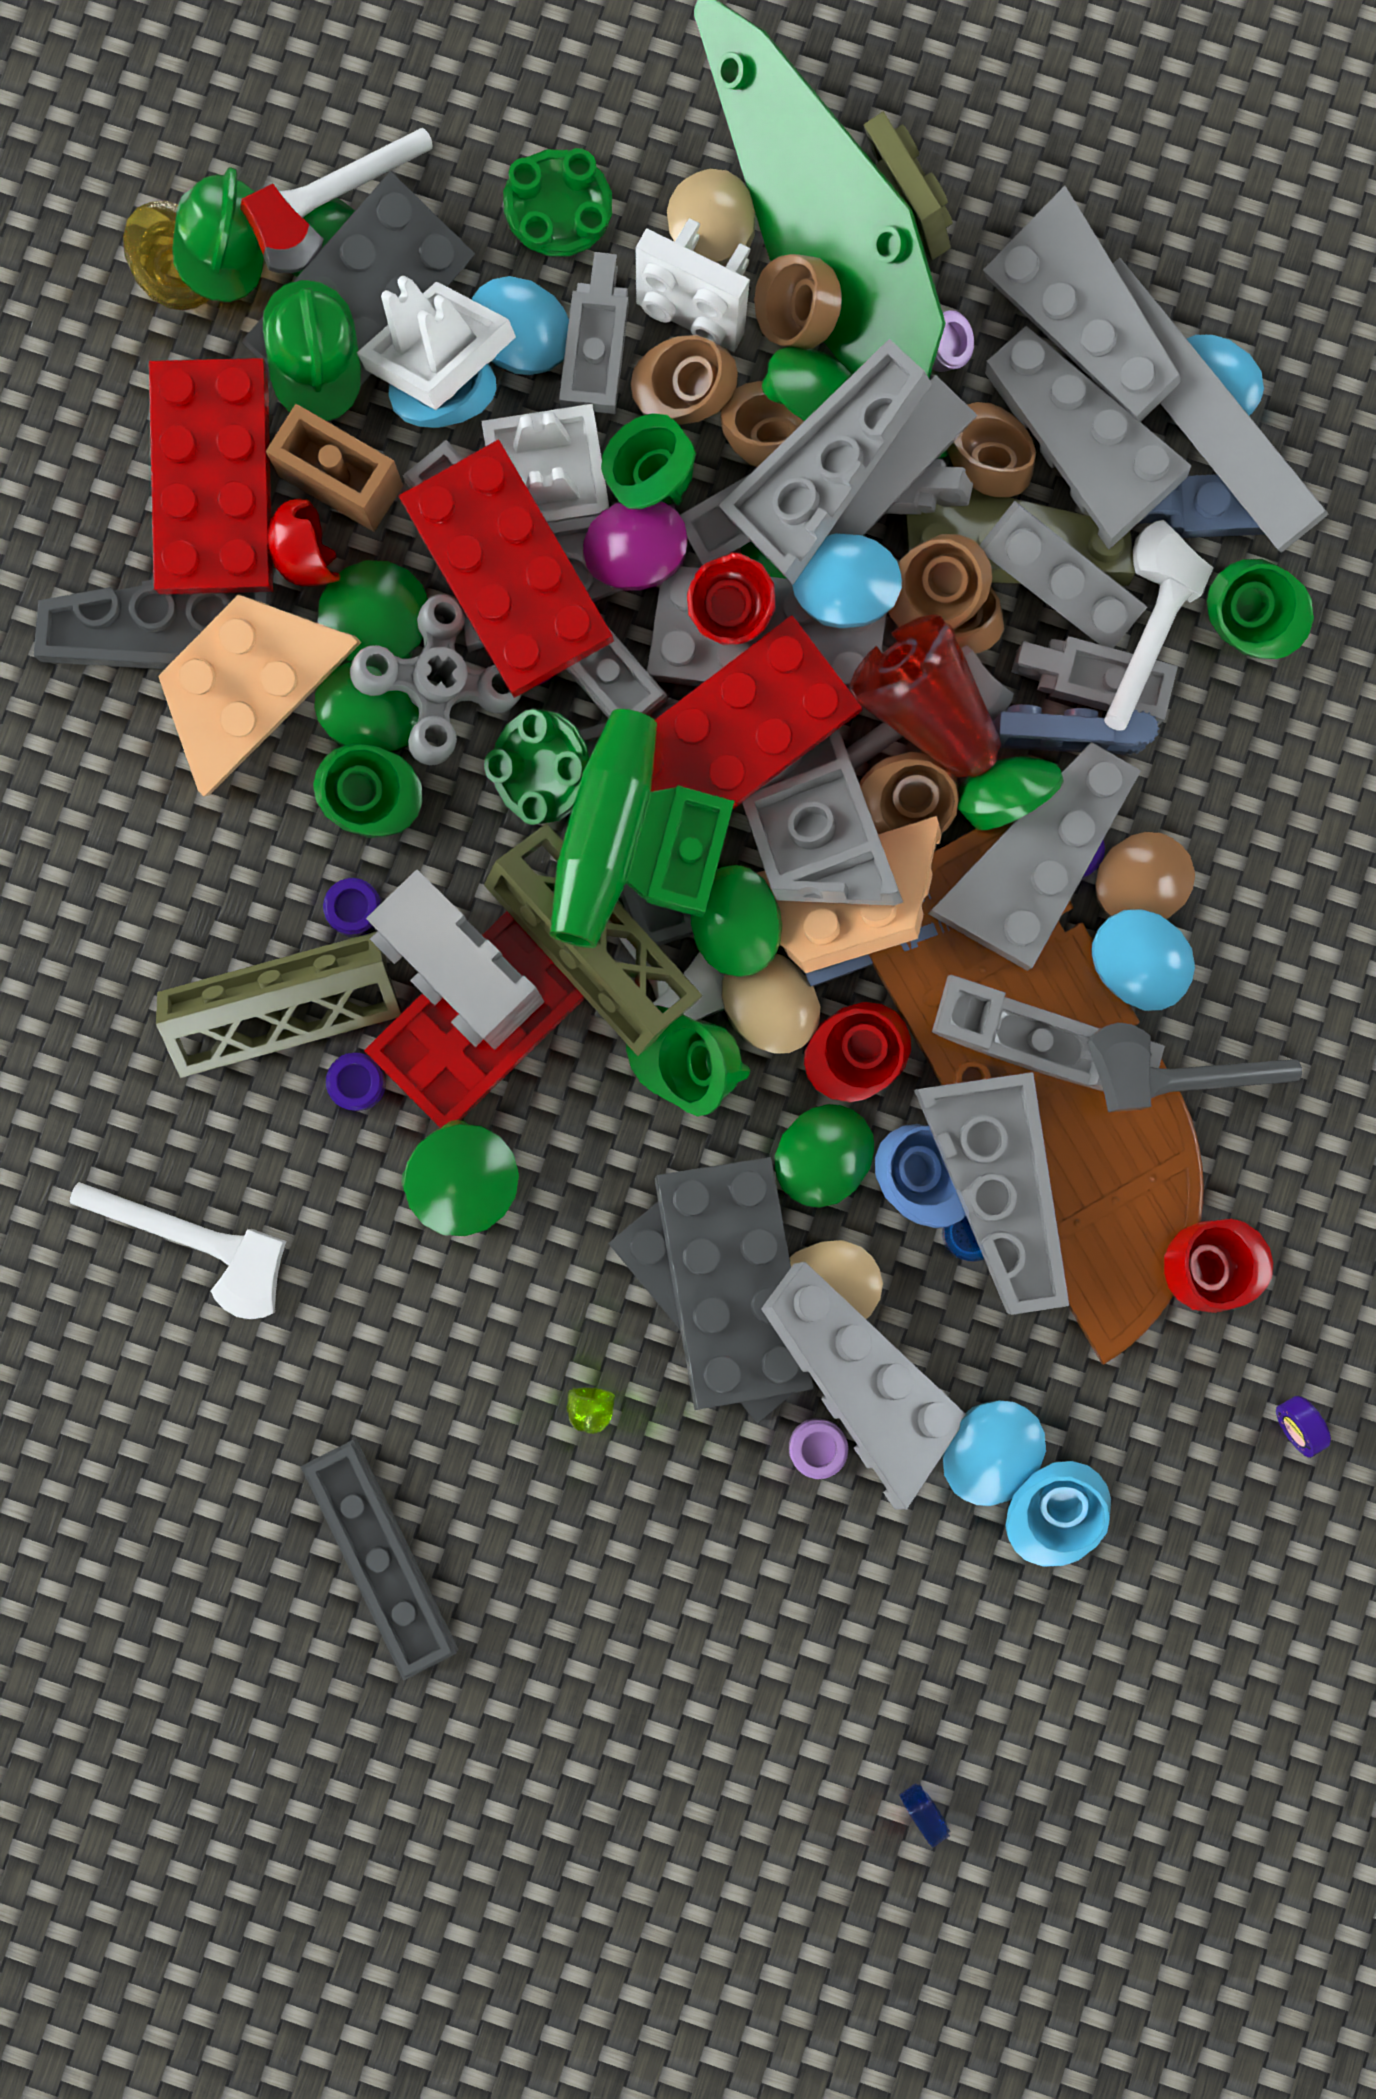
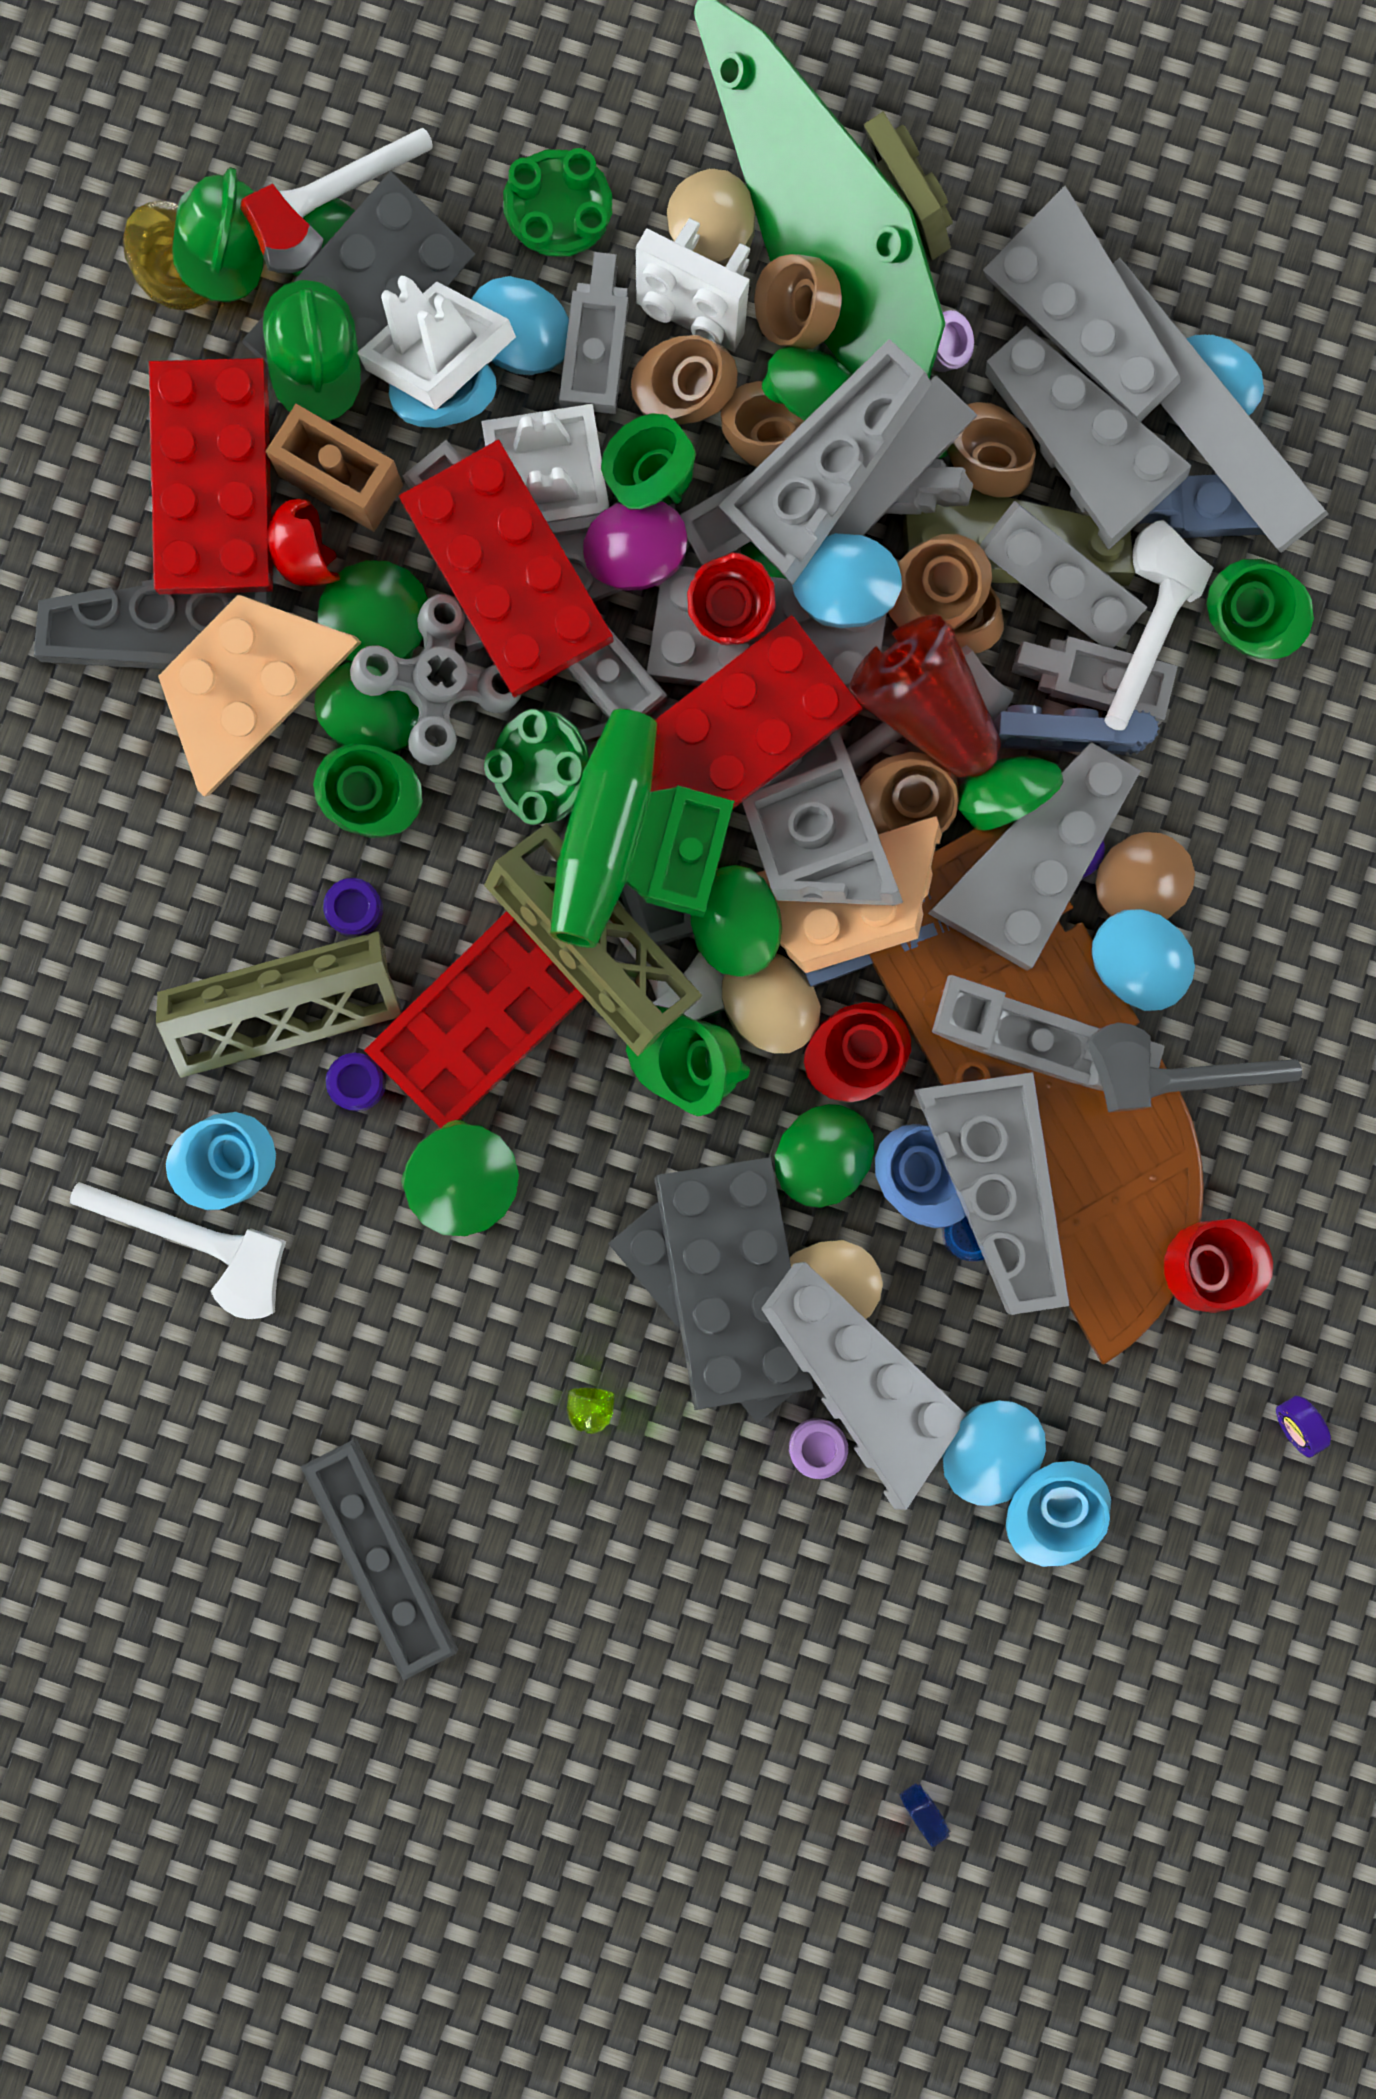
light grey wedge [366,870,545,1050] -> none
none -> medium azure hat [166,1112,276,1210]

